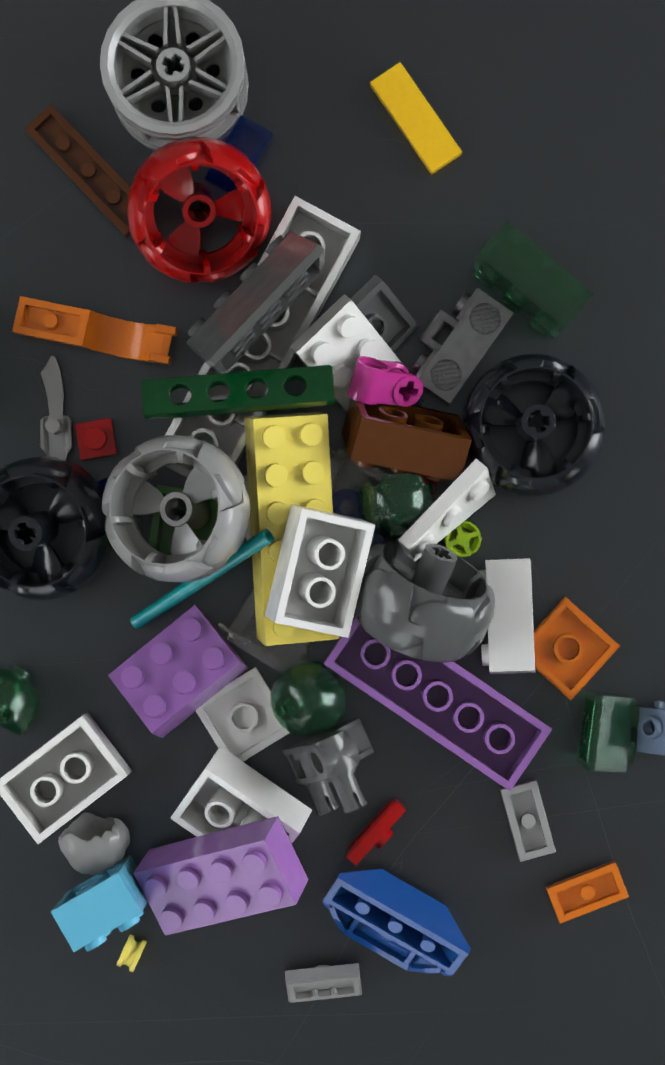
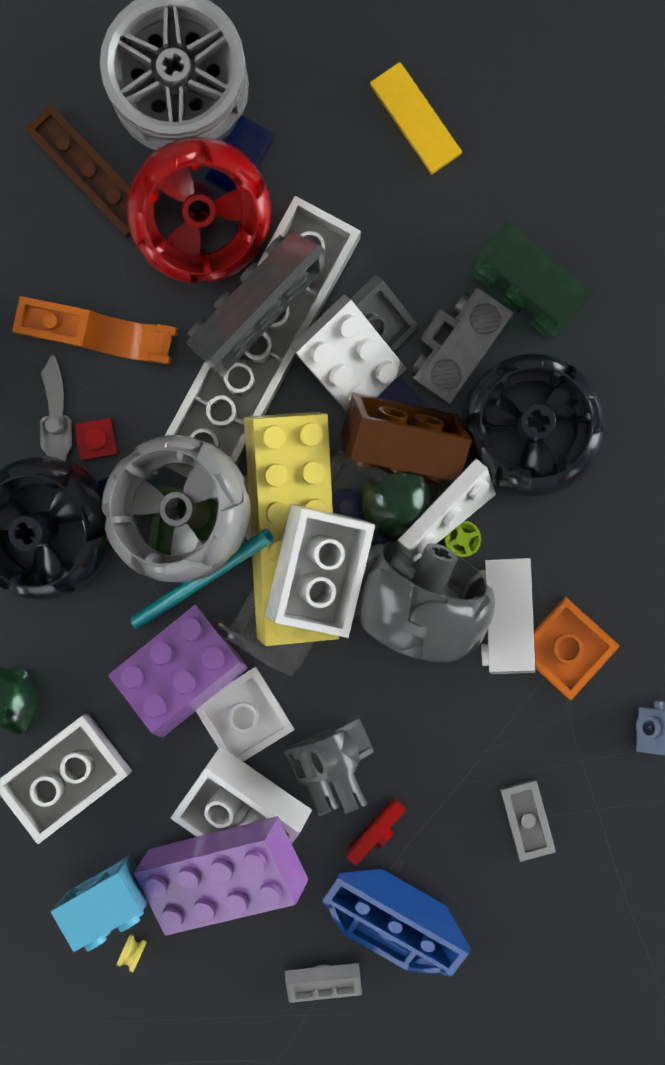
light grey hair [58,812,130,876] -> none
dark green piece [141,365,335,419] -> none
clear green cylinder [270,660,345,737] -> none
medium lavender brick [324,616,552,791] -> none
dark pink piece [347,356,423,407] -> none
orange plate [545,860,629,924] -> none
clear green slope [577,690,640,772] -> none

